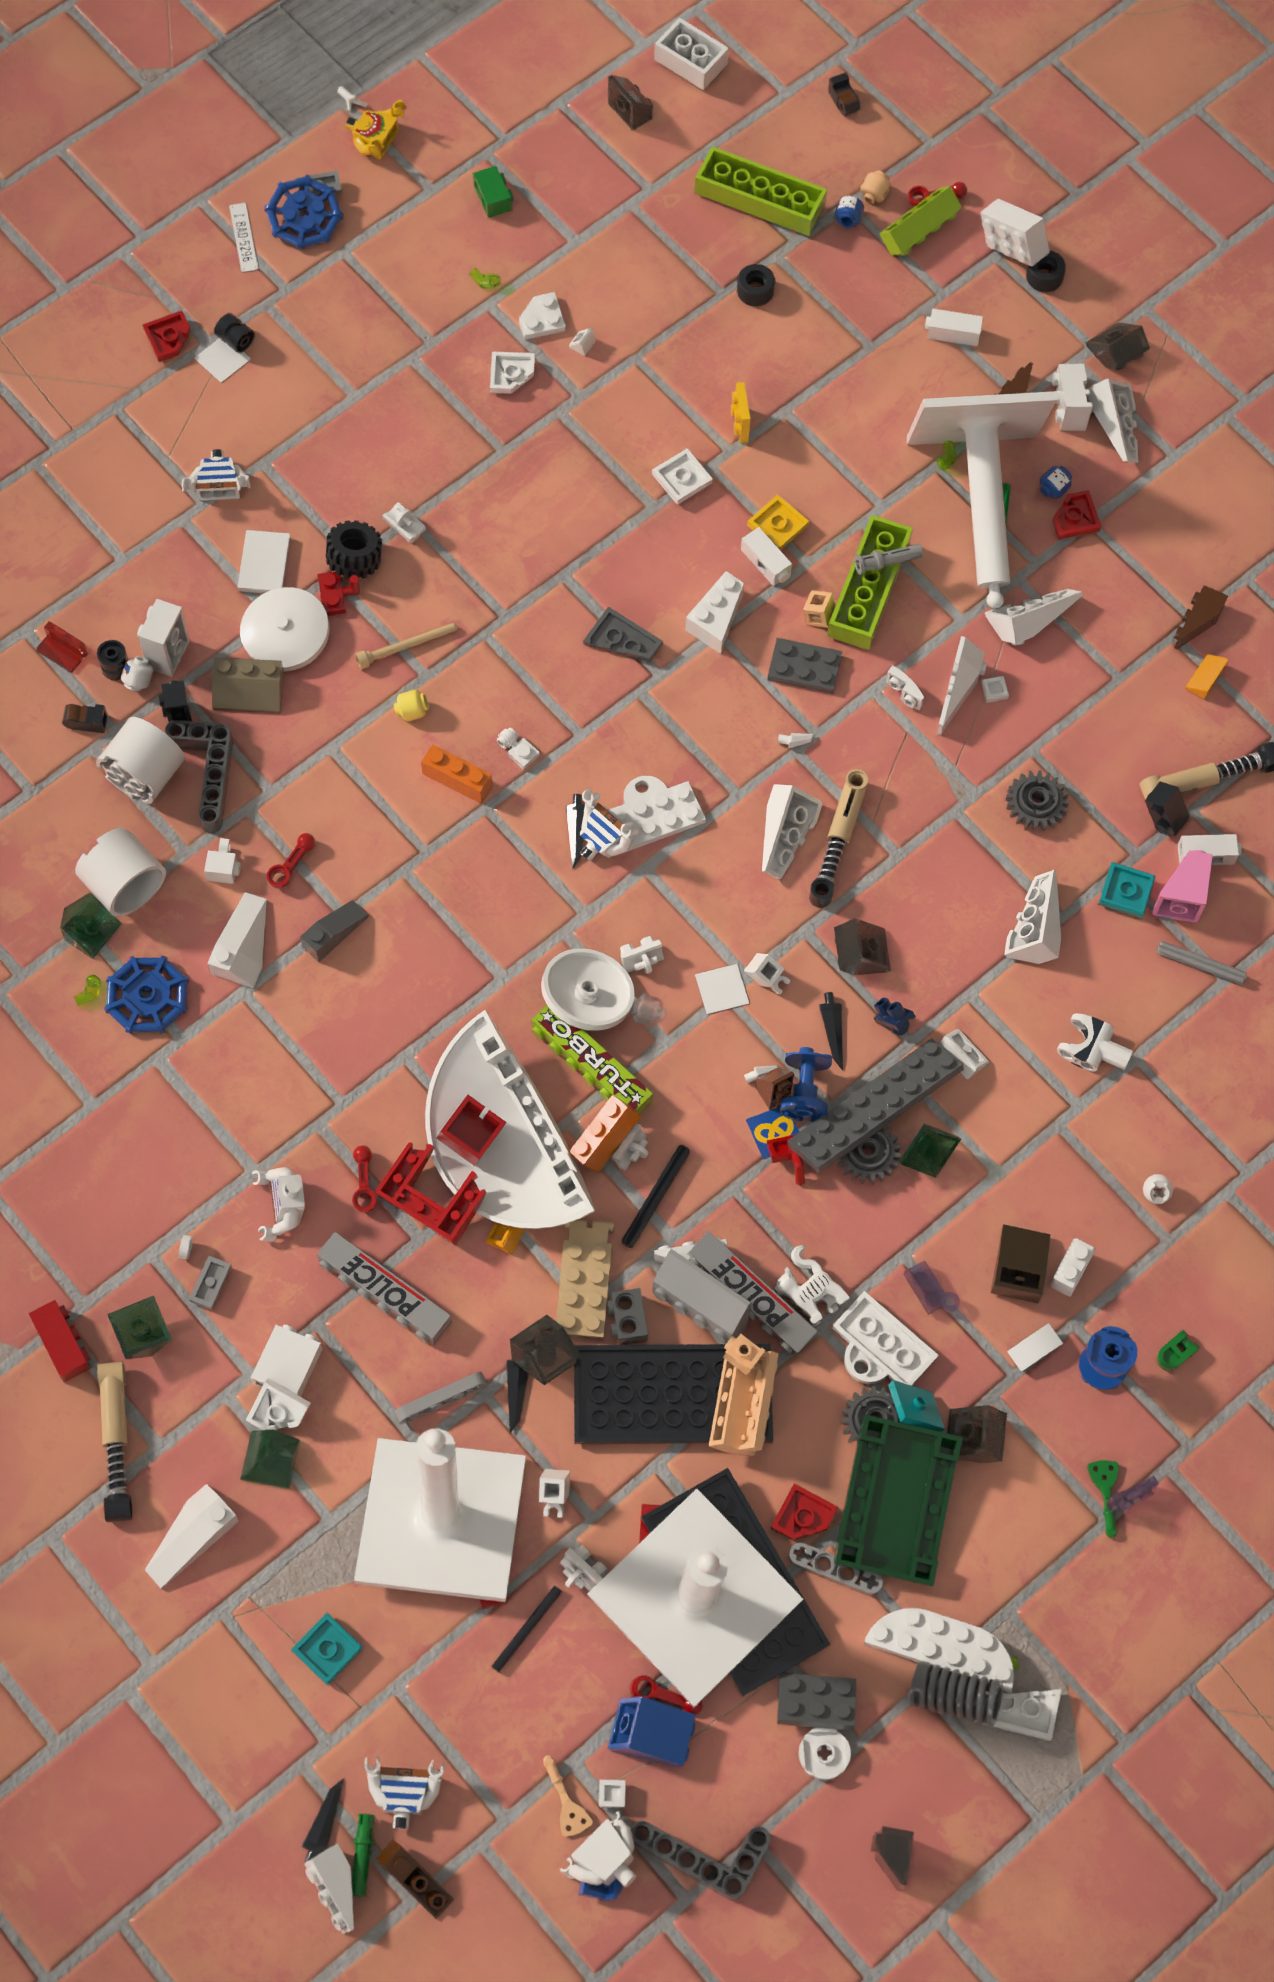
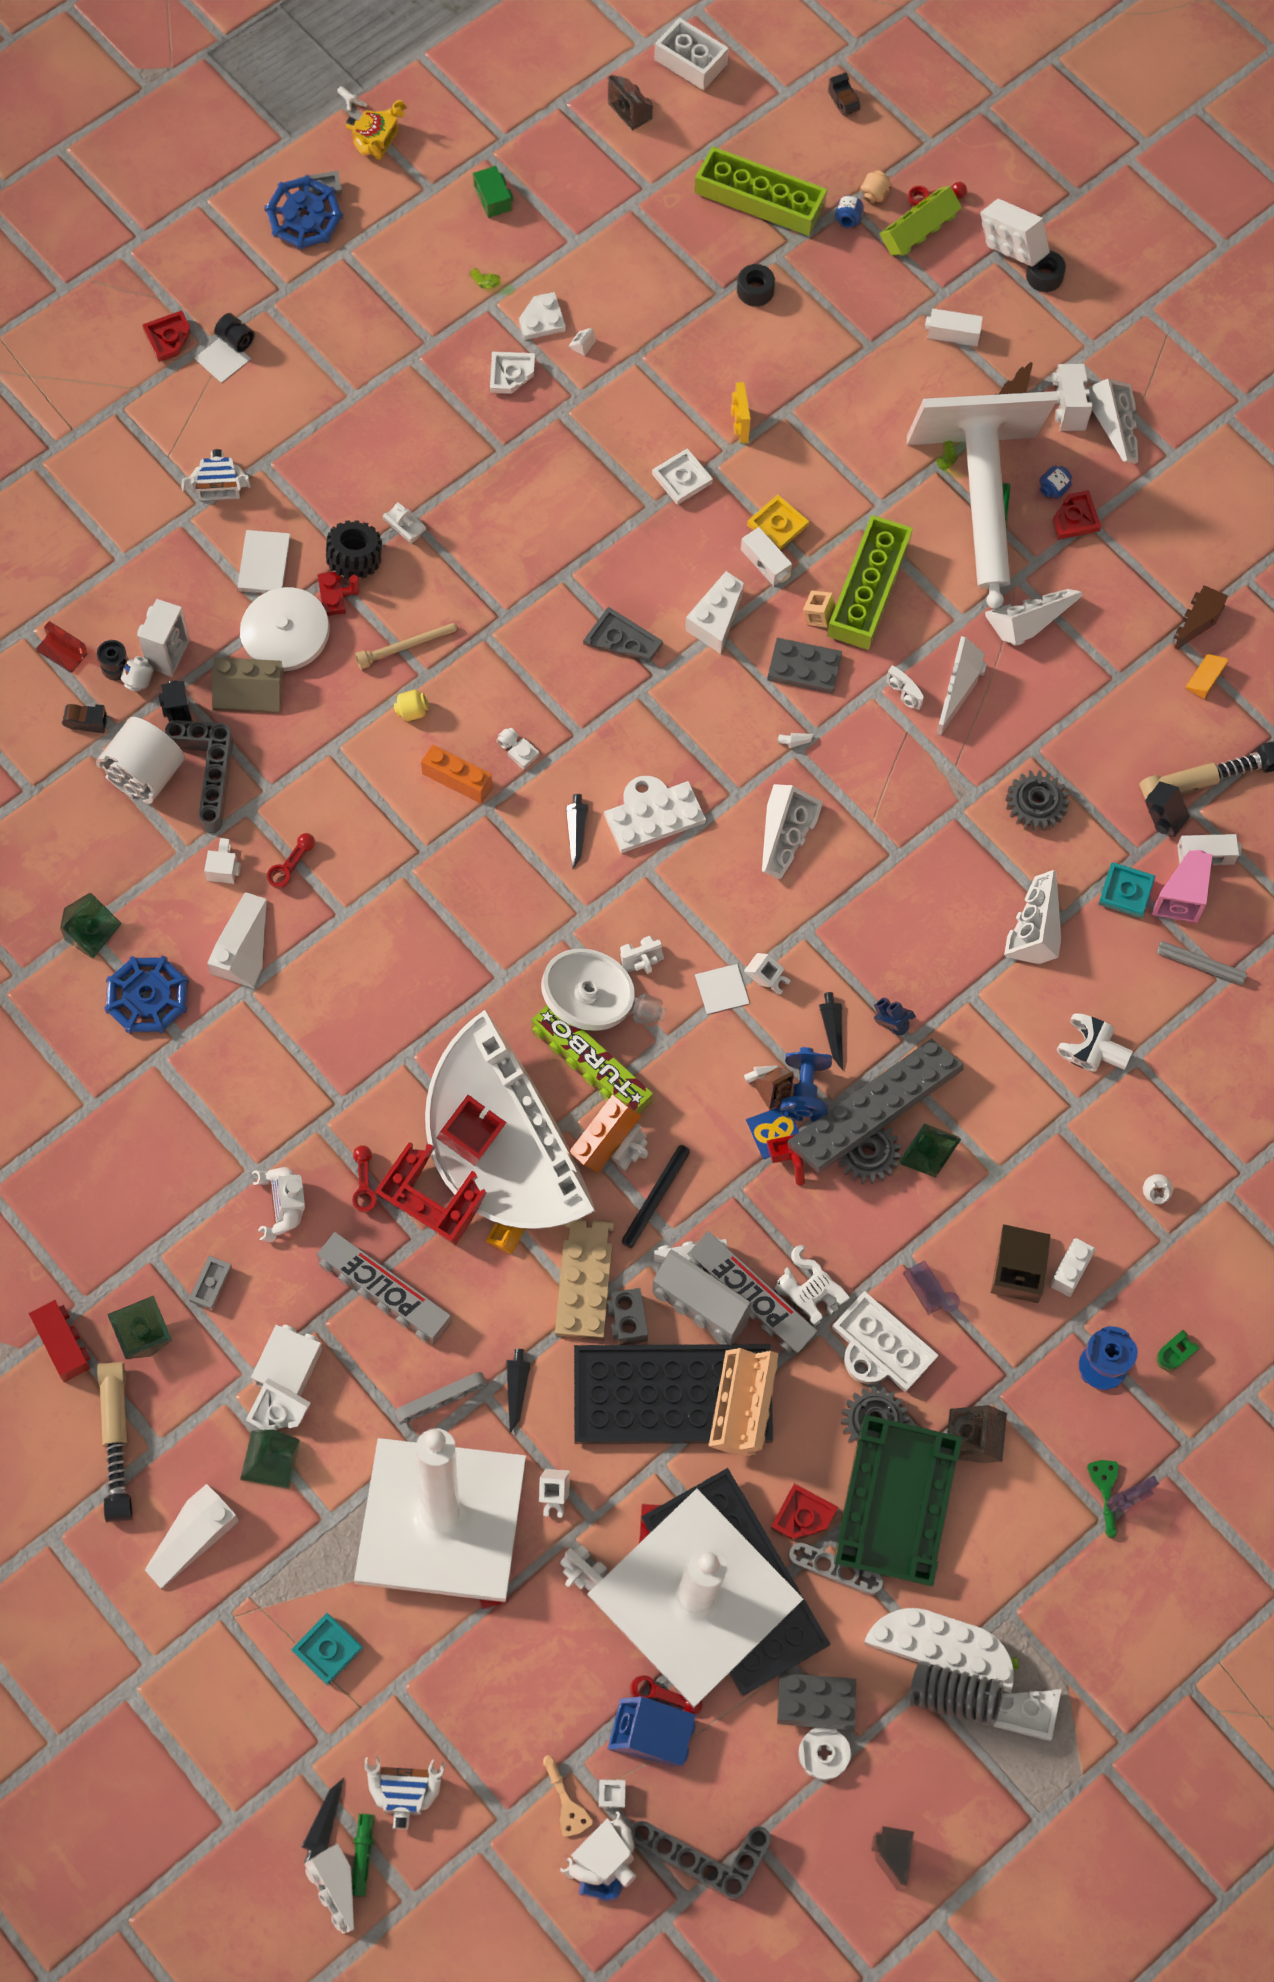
clear neon green arm [73,974,101,1007] -> none
white brick [75,828,166,917] -> none
white tile [178,1235,193,1260] -> none
white sticker [229,203,258,272] -> none
dark grey slope [300,900,369,962] -> none
reddish brown slope [375,1840,454,1919] -> none
black bar [491,1586,562,1673] -> none
clear smoke slope [510,1315,581,1385] -> none
torso [580,788,639,861] -> none
light nougat brick [723,1334,765,1375] -> none
piece [809,769,868,908] -> none
clear smoke slope [834,918,891,975] -> none
light grey pin [854,544,923,575] -> none
teal plate [888,1380,945,1432] -> none
white slope [939,1029,989,1079] -> none
white tile [981,676,1009,703] -> none
white slope [1007,1323,1063,1372] -> none
clear smoke slope [1085,322,1150,370] -> none

